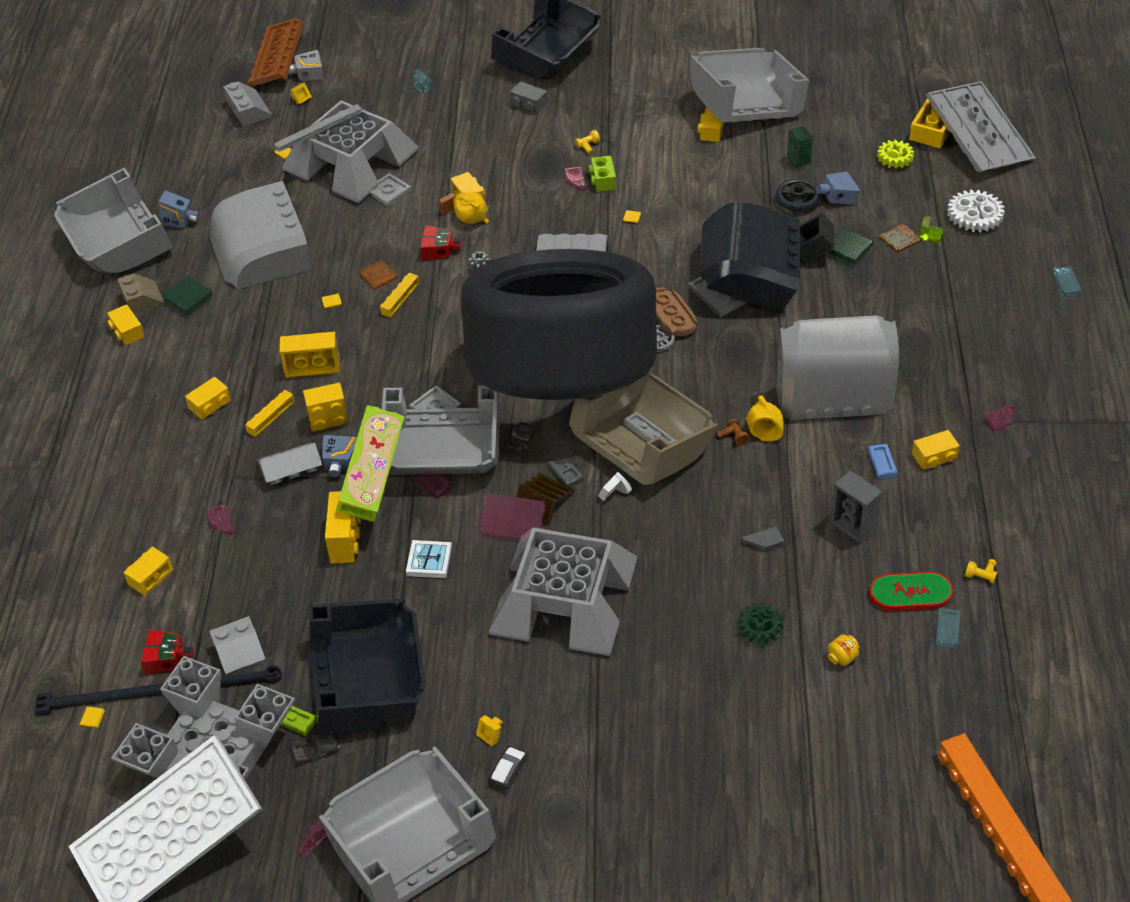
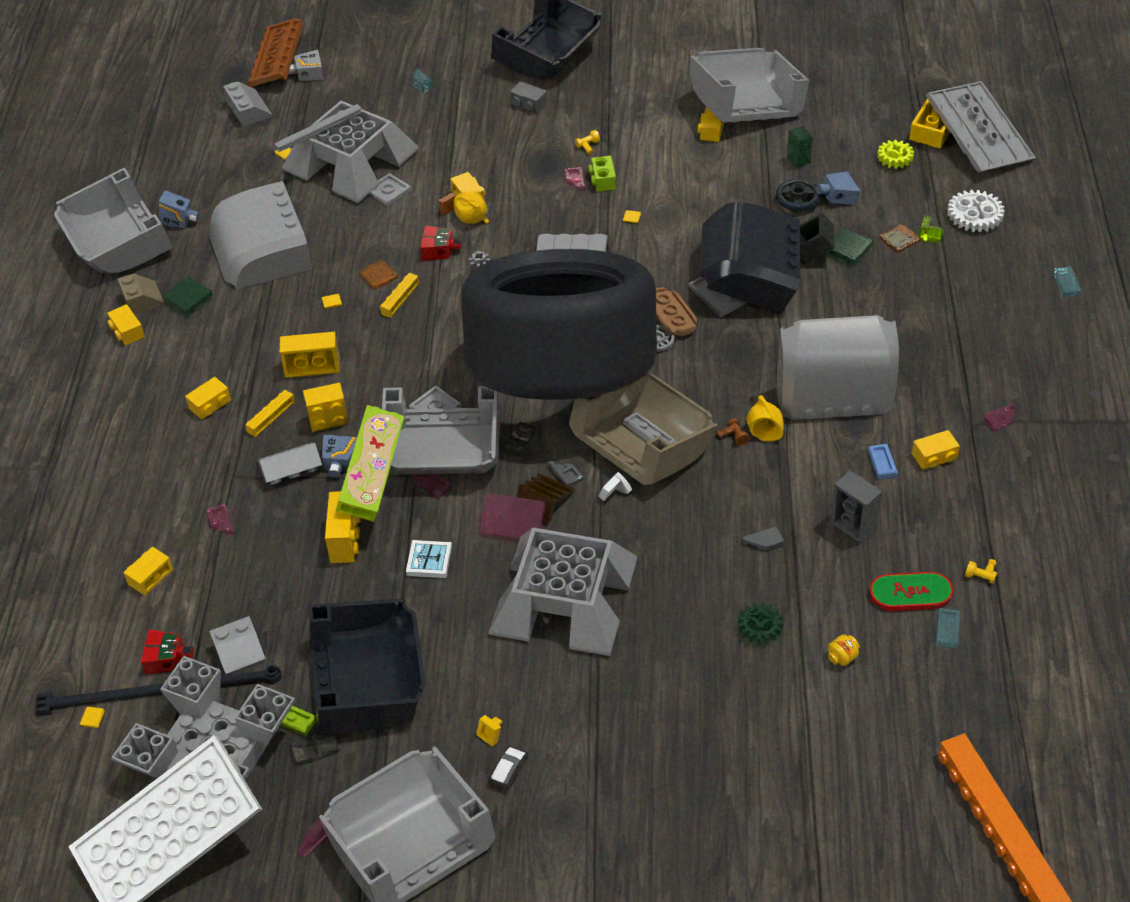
yellow tile [290,83,312,104] -> none

